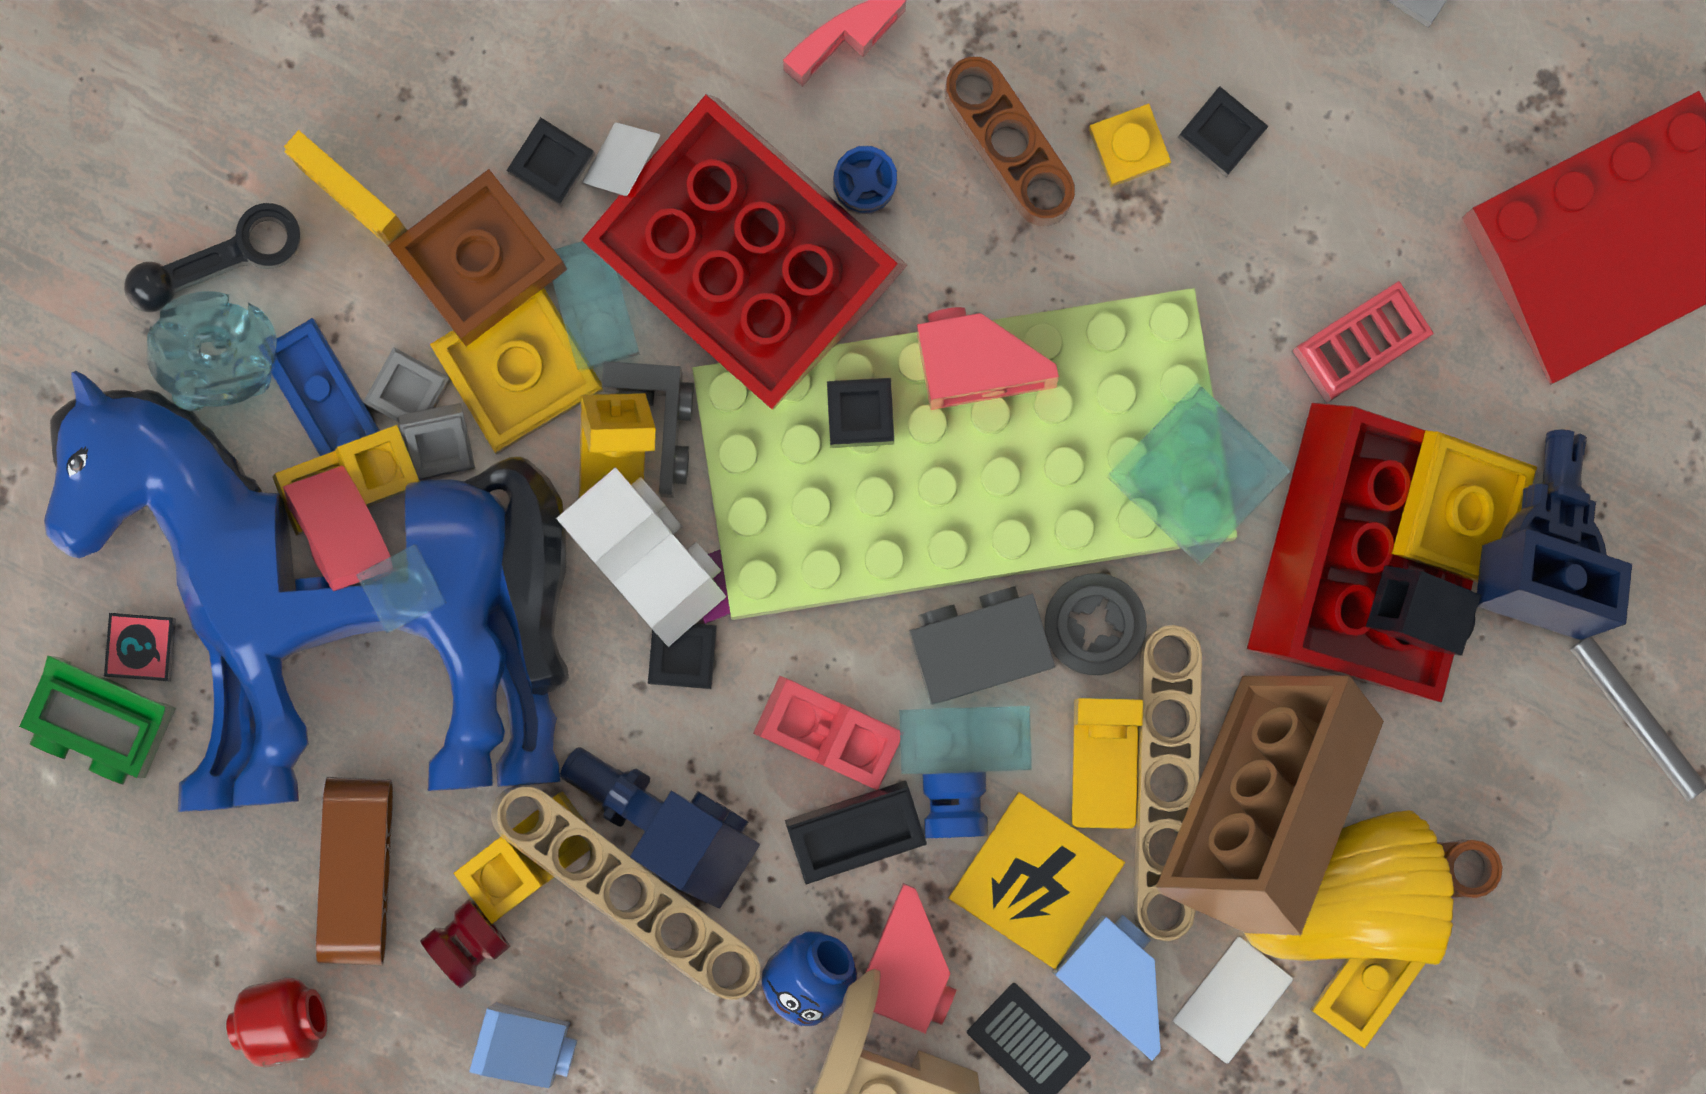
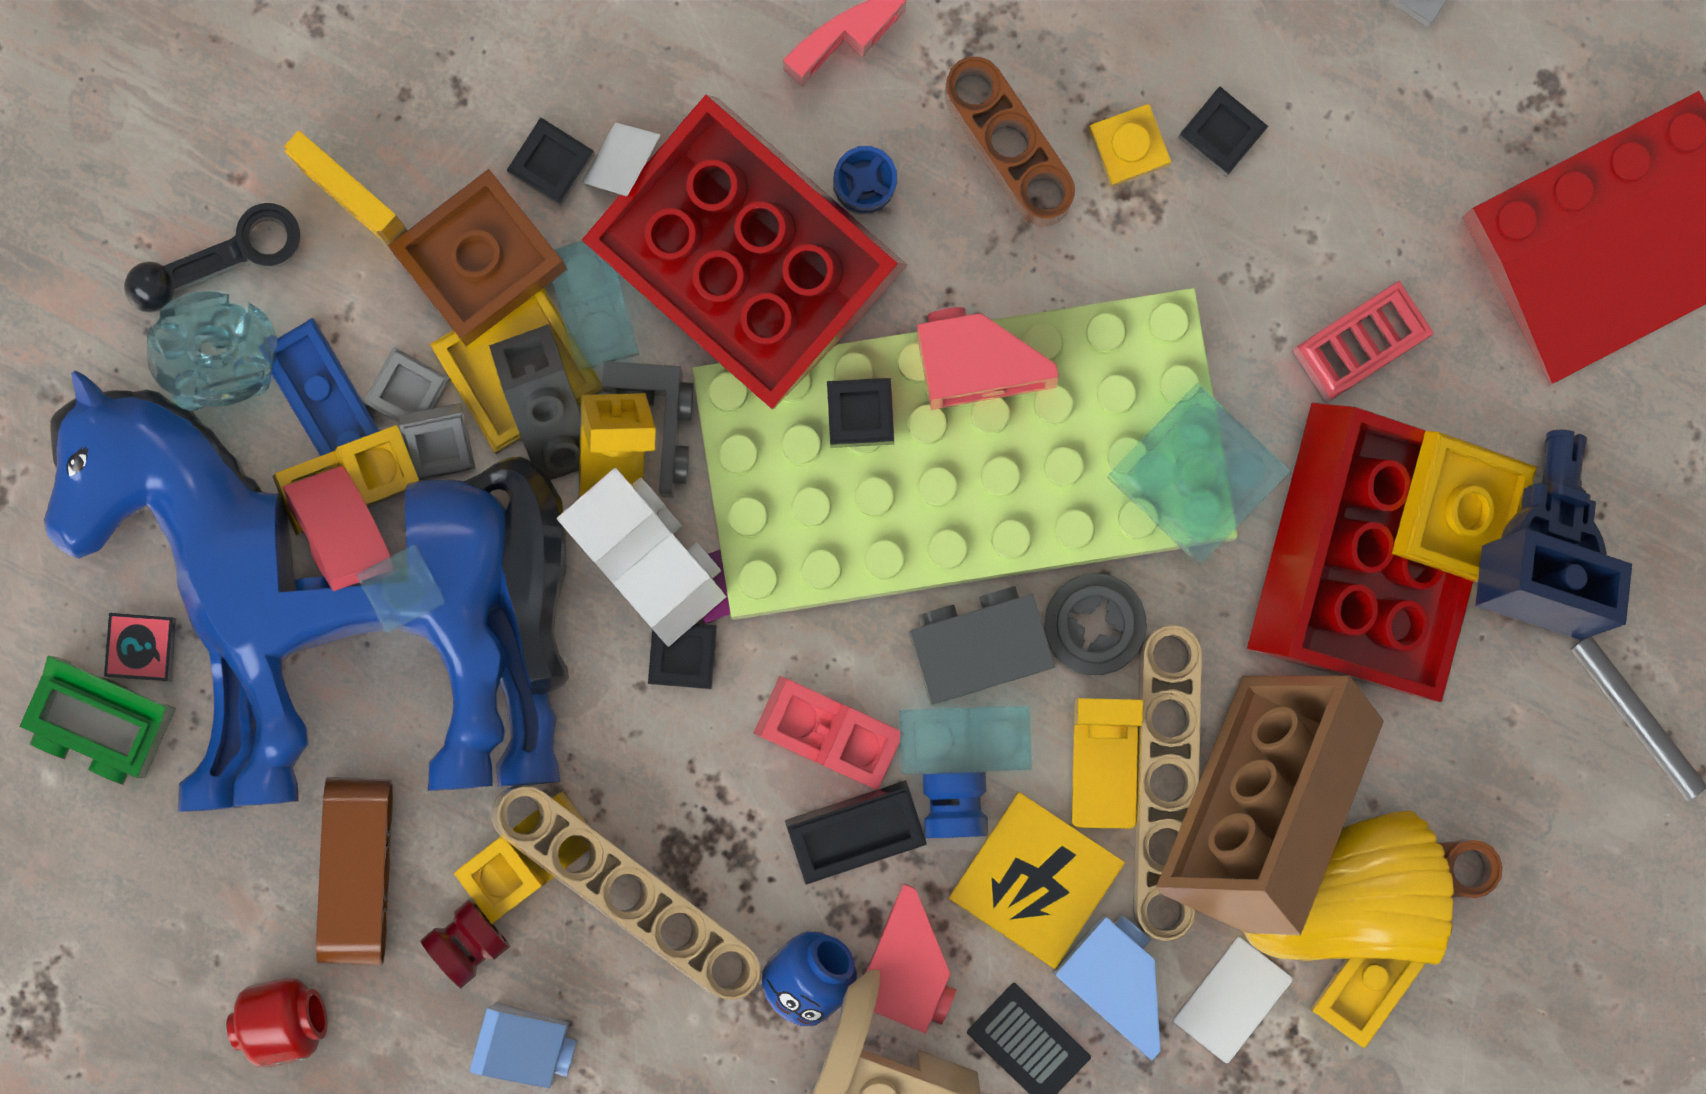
dark blue brick [560,747,760,909] -> none
black brick [1365,566,1481,656] -> none
none -> dark grey bracket [489,324,581,480]

